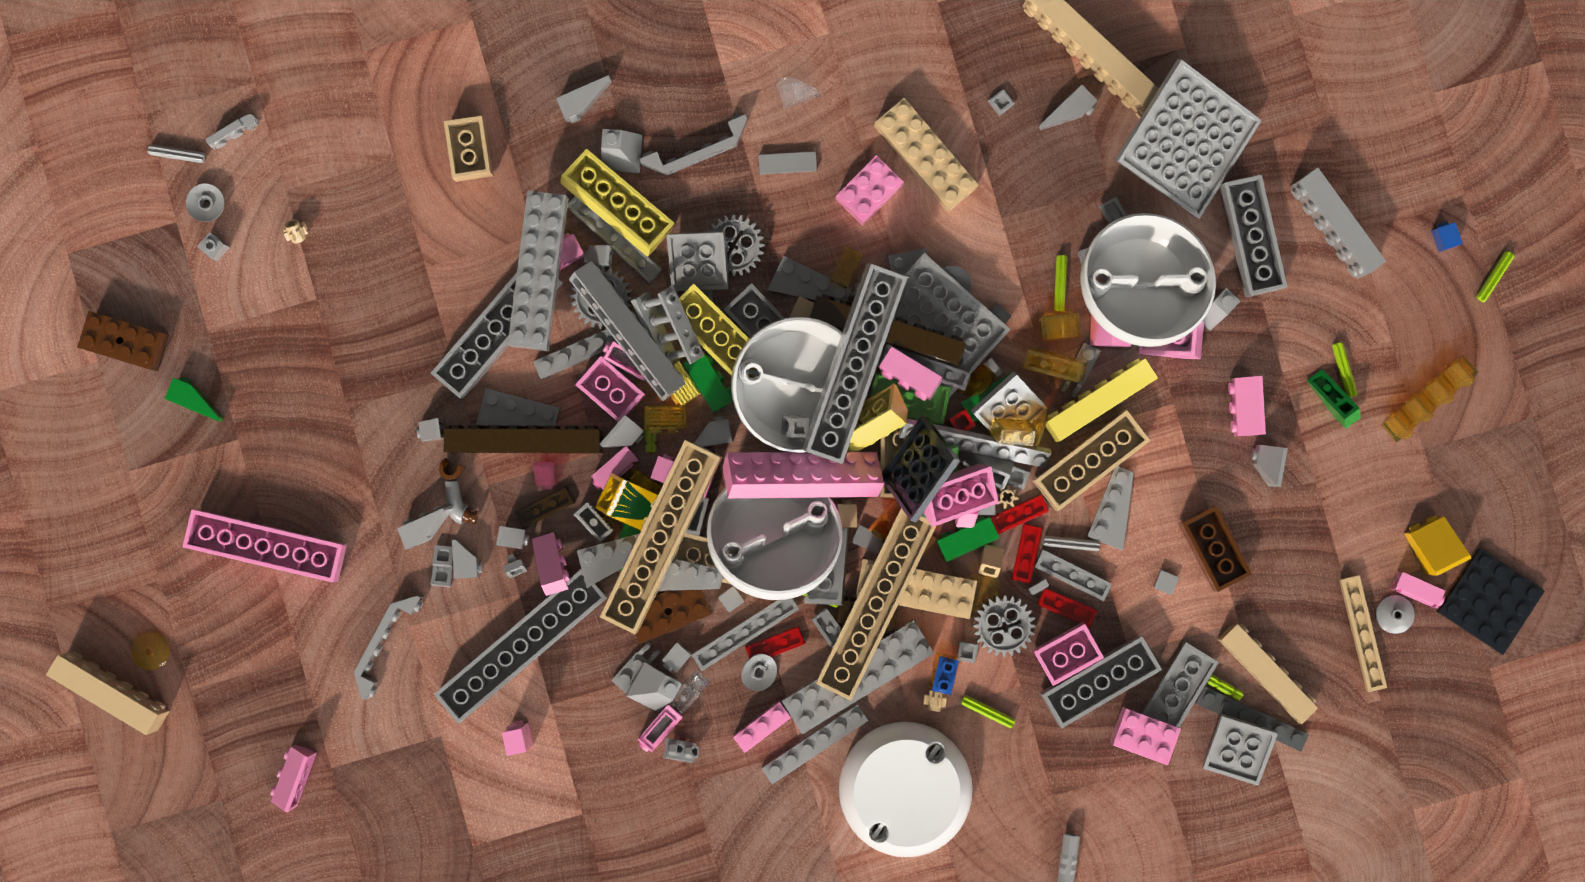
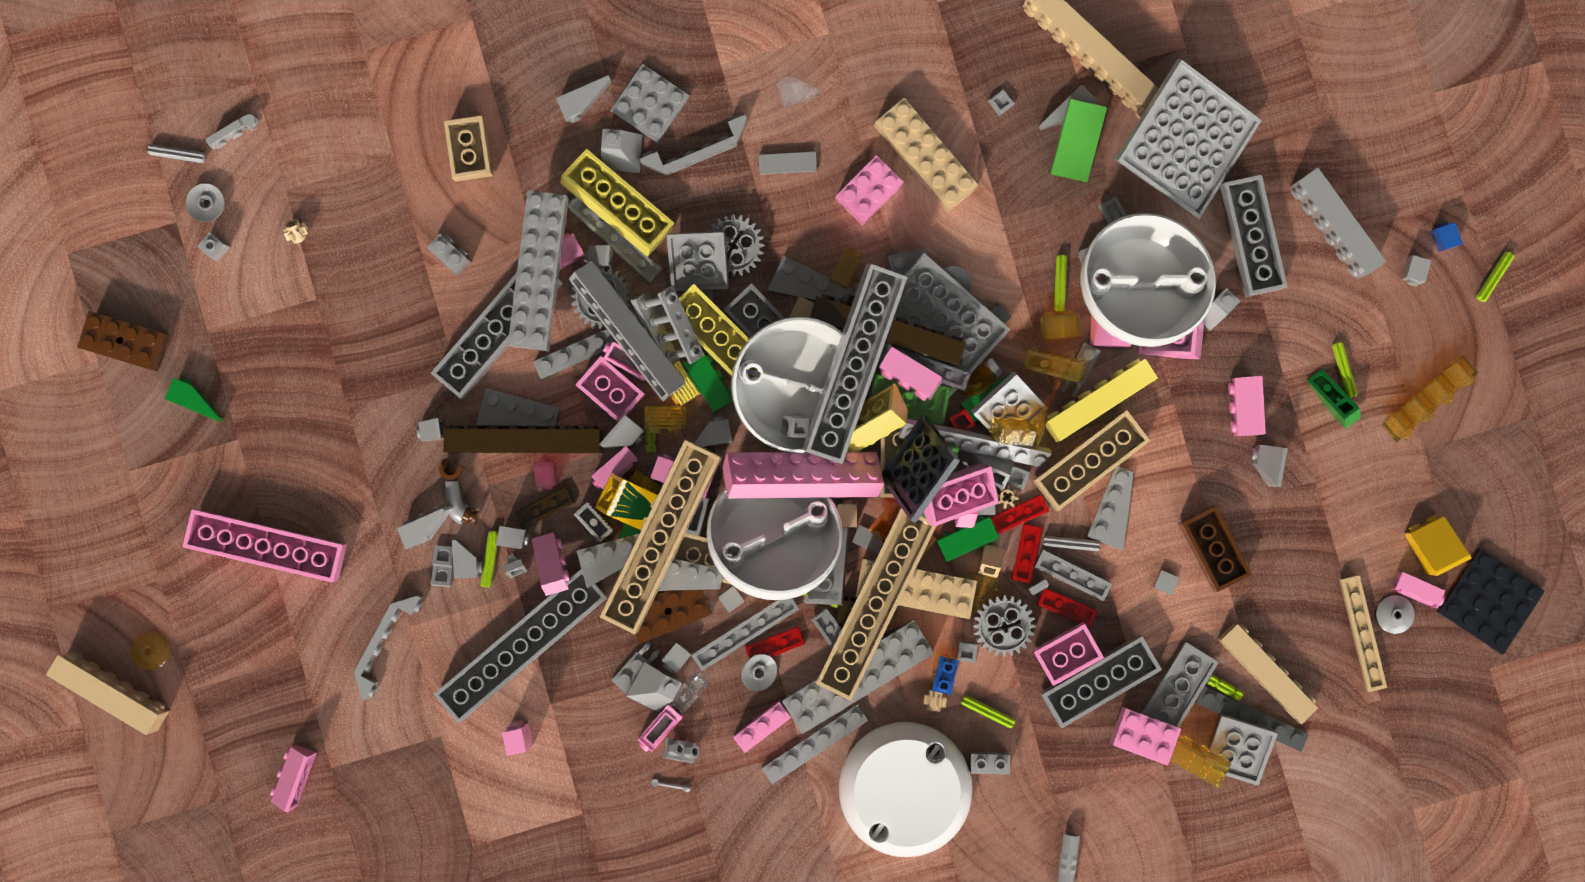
none -> light grey brick [427,234,471,276]
none -> lime axle [480,531,498,588]
none -> light grey plate [610,64,690,144]
none -> light grey hinge [651,779,691,792]
none -> light grey brick [969,751,1010,774]
none -> bright green tile [1050,98,1107,182]
none -> clear yellow brick [1170,736,1232,788]
none -> light grey brick [1401,255,1432,286]

